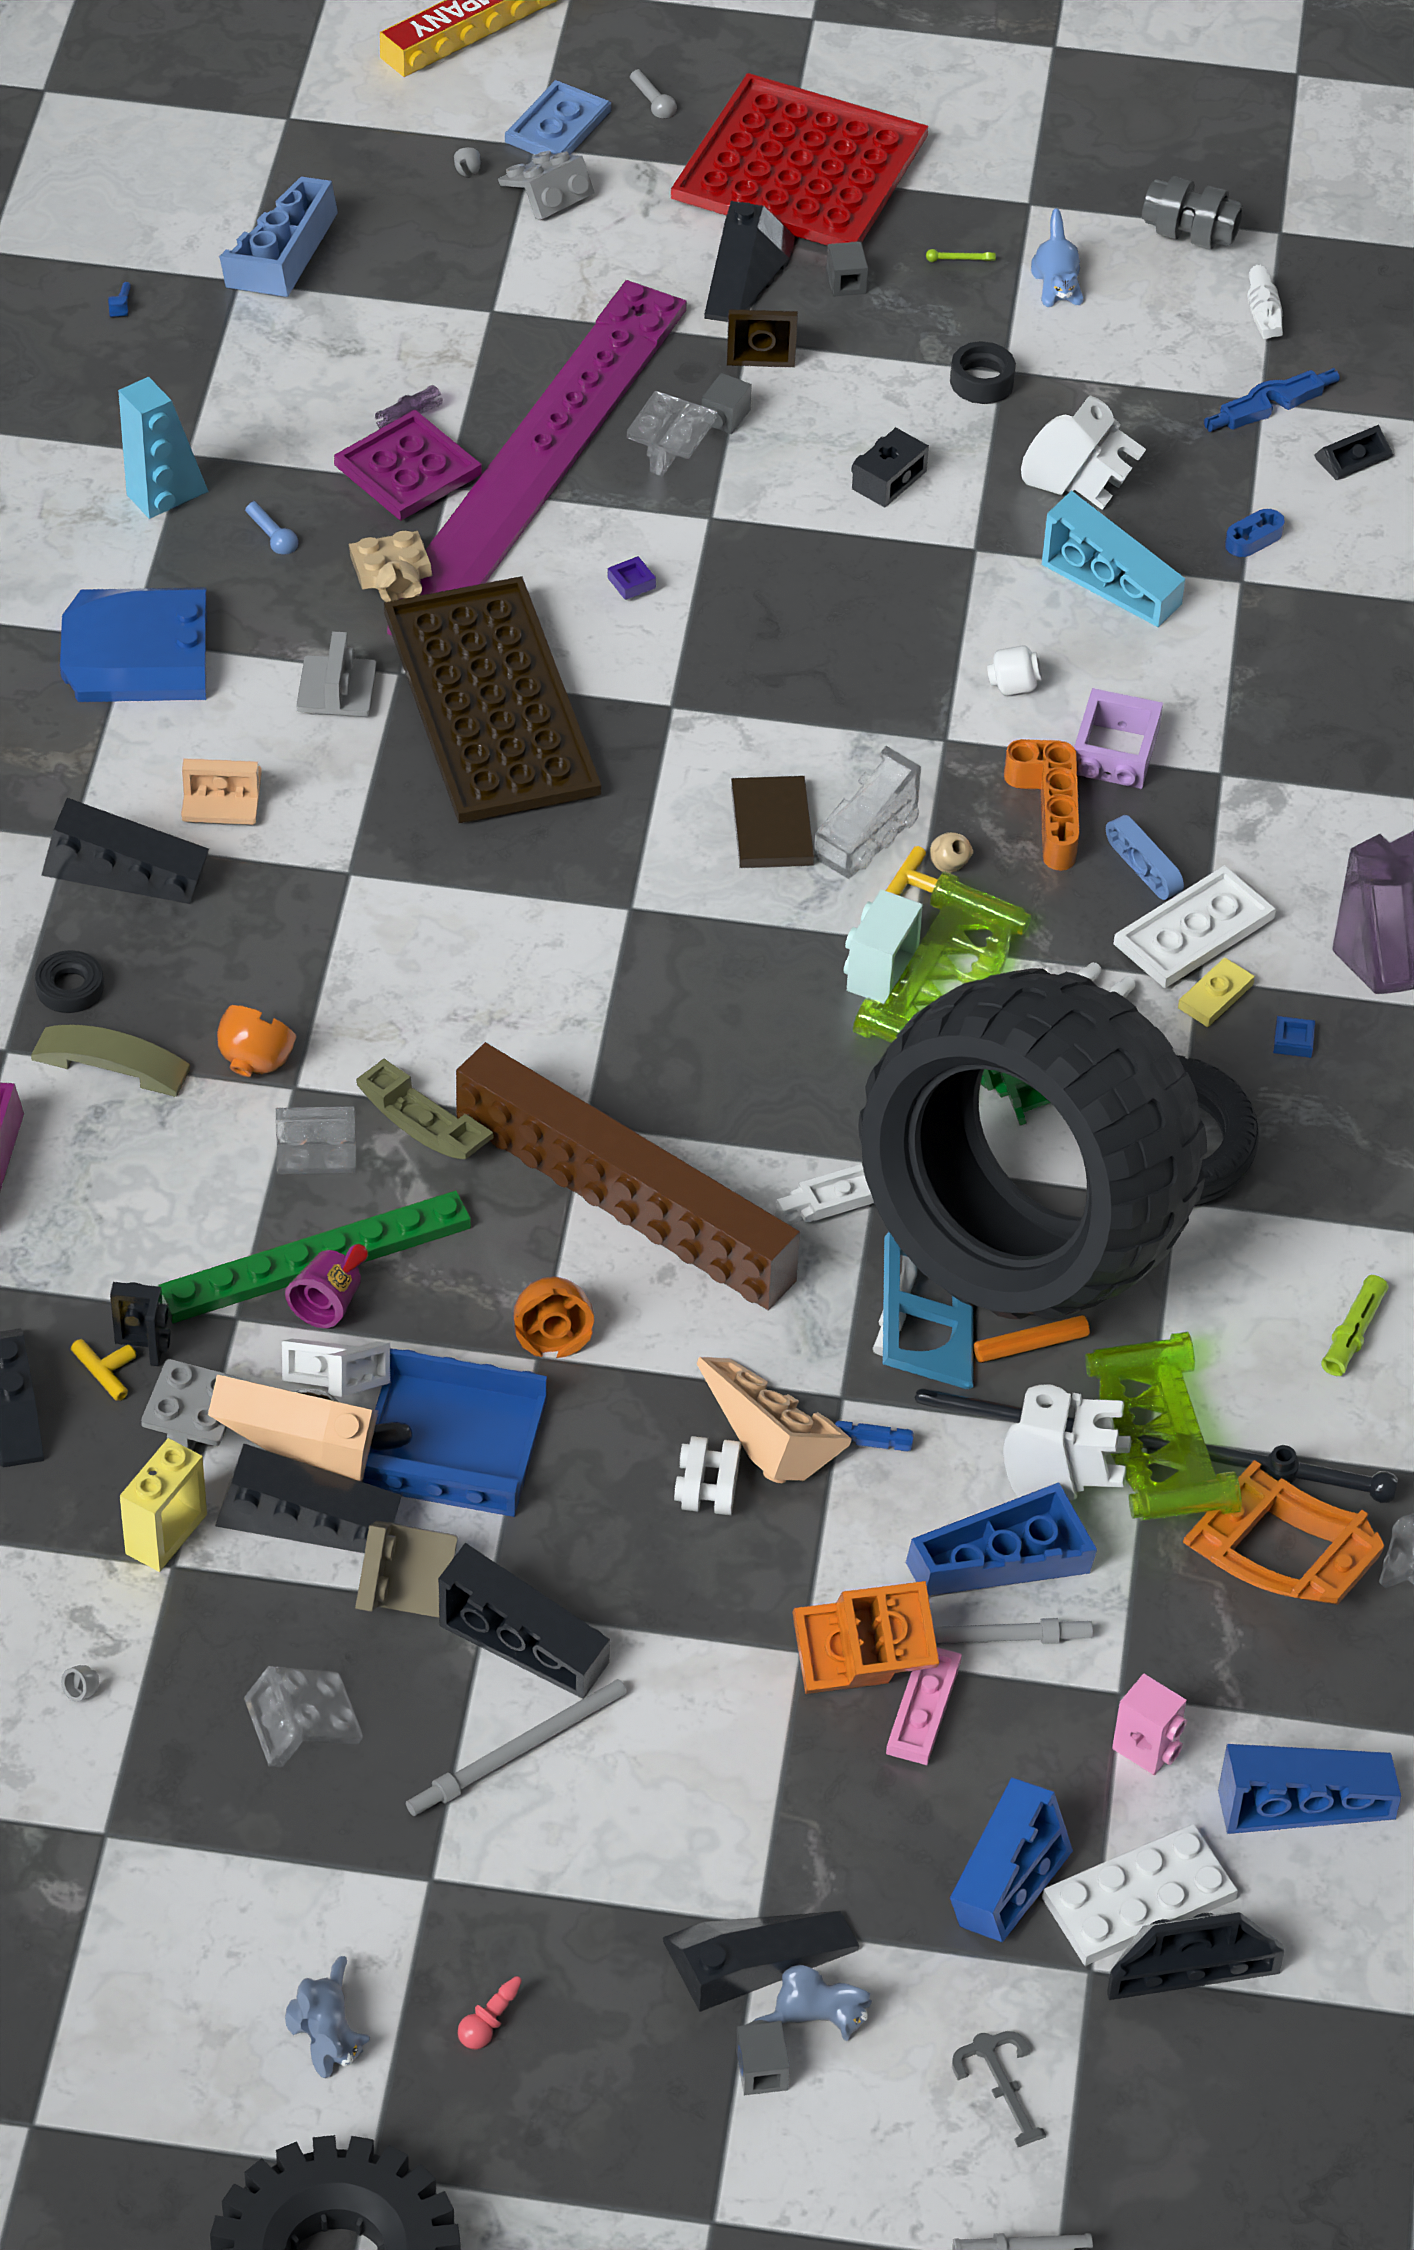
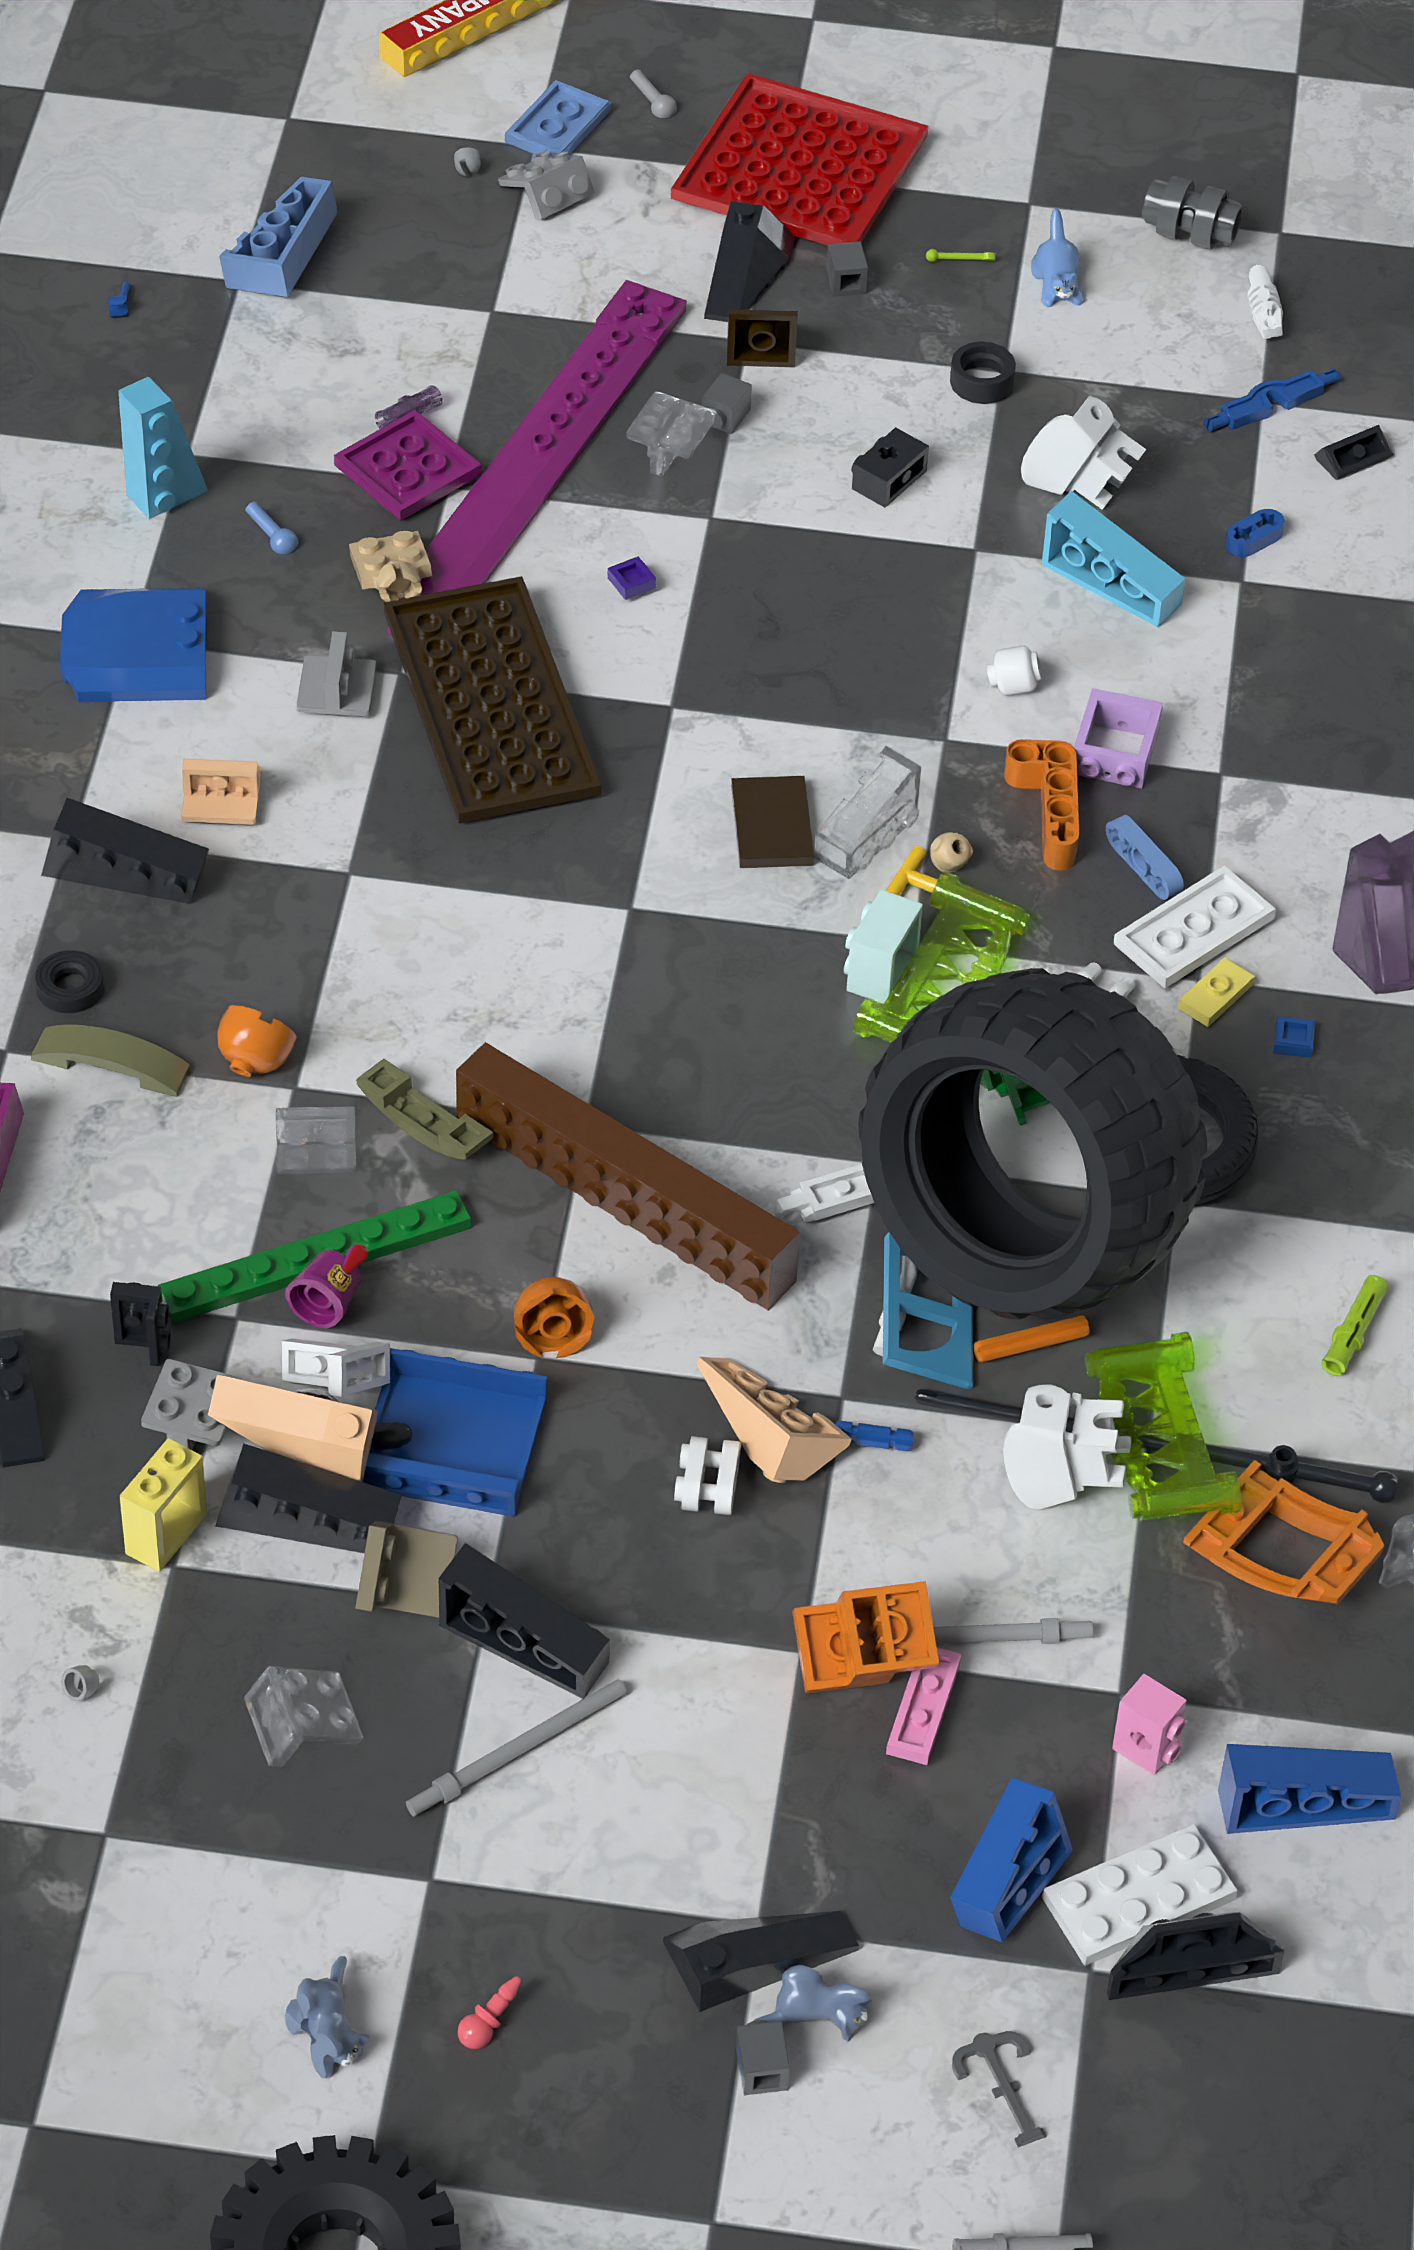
yellow piece [71,1339,136,1401] -> none
blue wedge [905,1482,1097,1596] -> none

